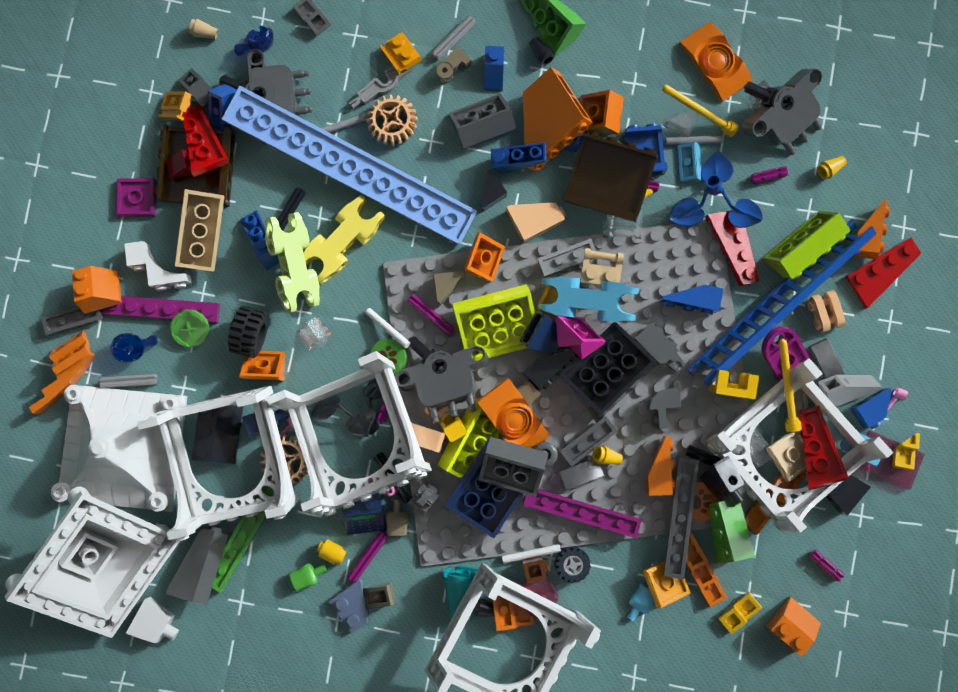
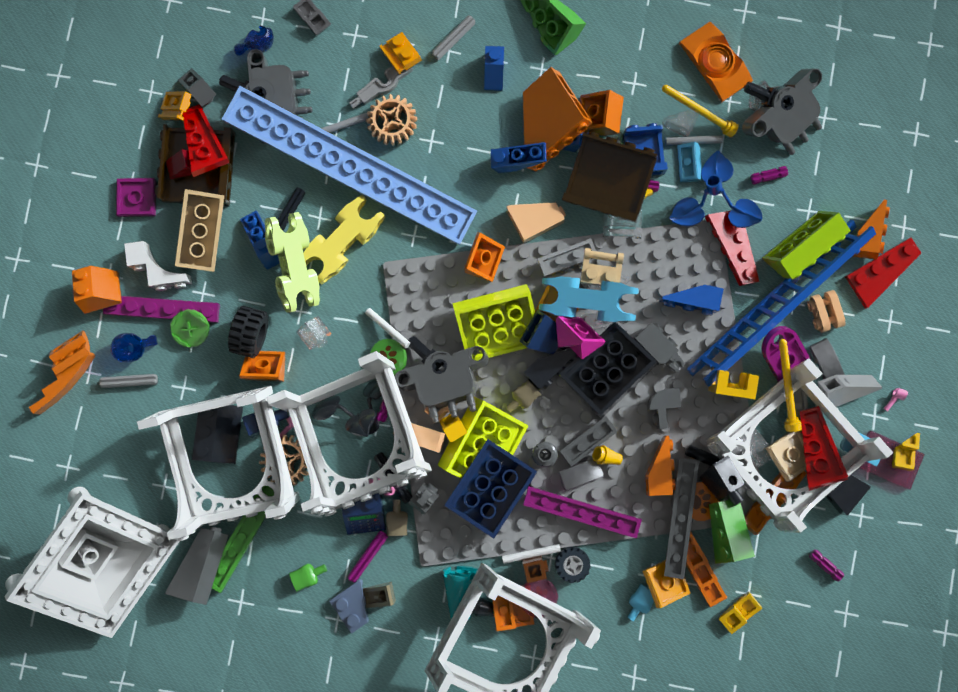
dark grey plate [41,306,104,336] -> none
white piece [51,385,188,512] -> none
white torso [126,597,179,643] -> none
tan cone [189,19,218,40] -> none
blue slope [208,84,237,132] -> none
yellow brick [317,539,347,566] -> none
magenta axle [407,294,455,336] -> none
dark tan slope [434,271,464,306] -> none
dark tan leg [437,47,472,83] -> none
dark grey slope [449,93,516,148] -> none
orange slope [476,377,550,449] -> none
dark grey slope [478,436,548,497] -> none
black slope [481,170,507,211] -> none
black cone [529,37,554,66] -> none
orange slope [765,596,821,657] -> none
yellow cone [817,156,847,179] -> none
blue slope [850,388,892,429] -> none

